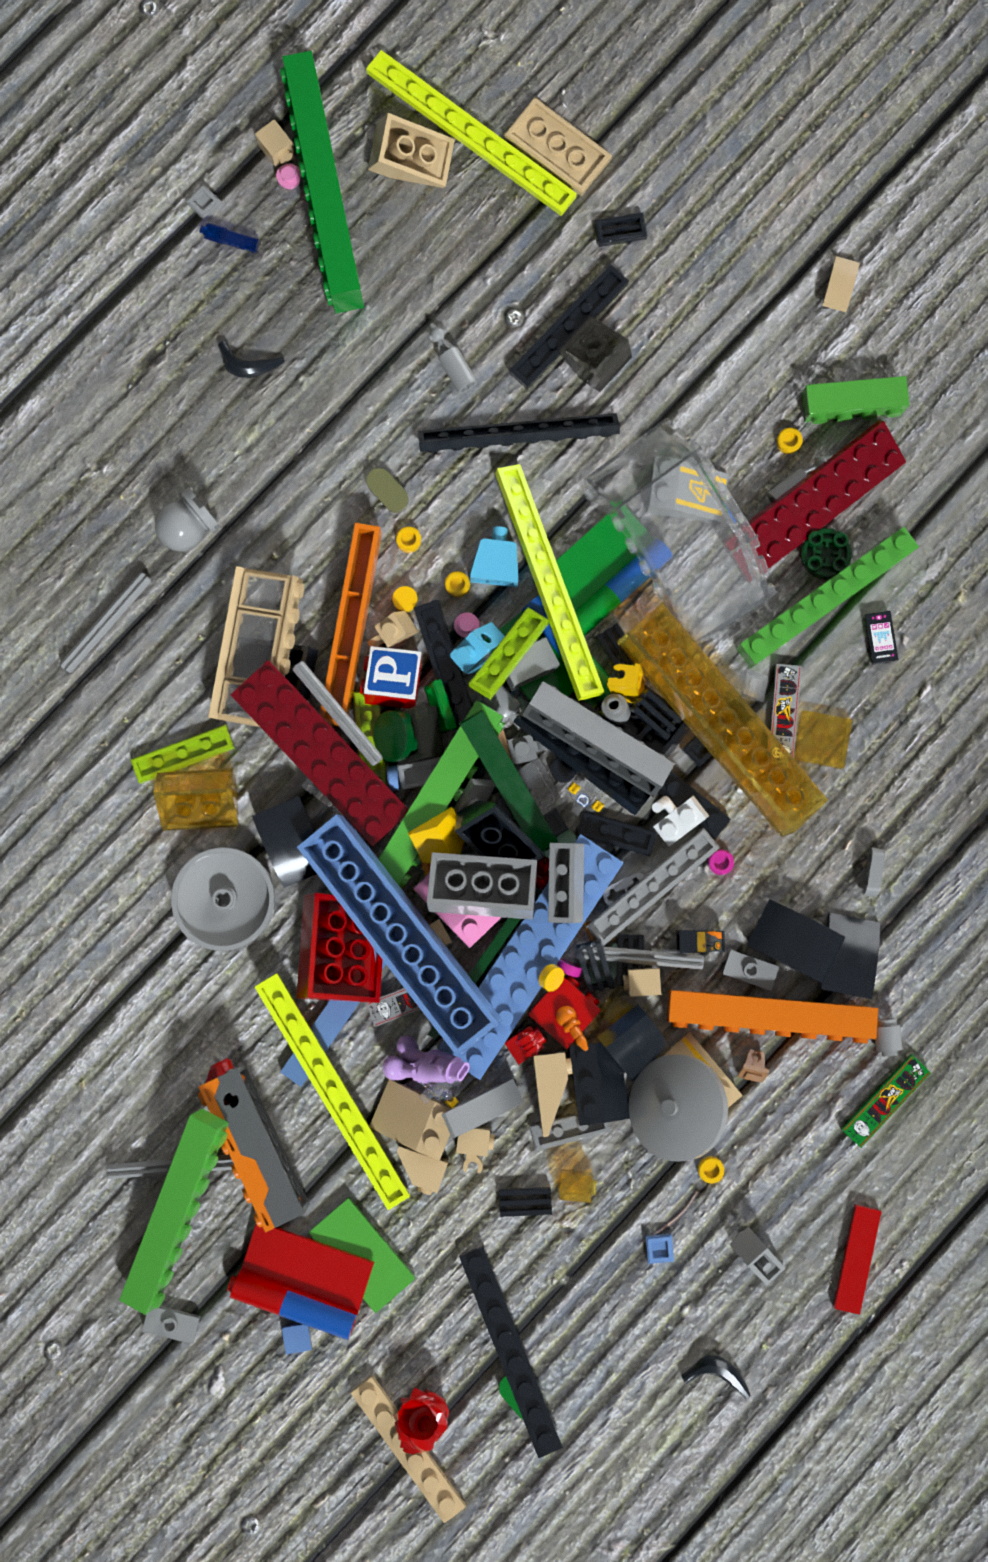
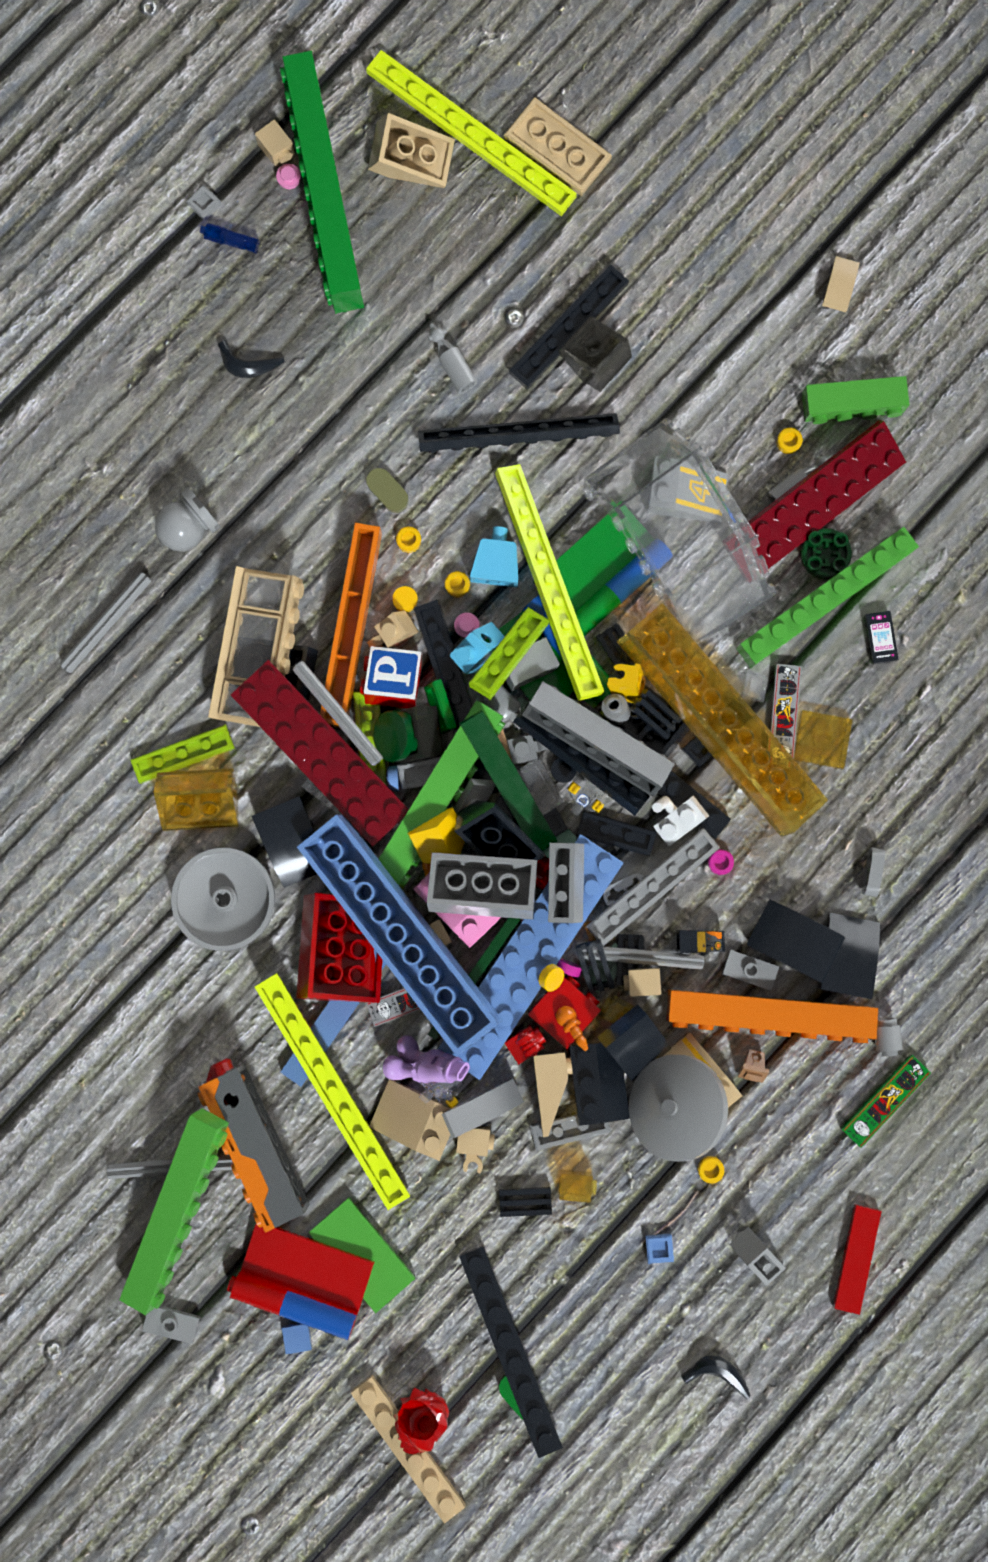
tan slope [397,1143,448,1195] -> none
black tile [594,212,648,247] -> none

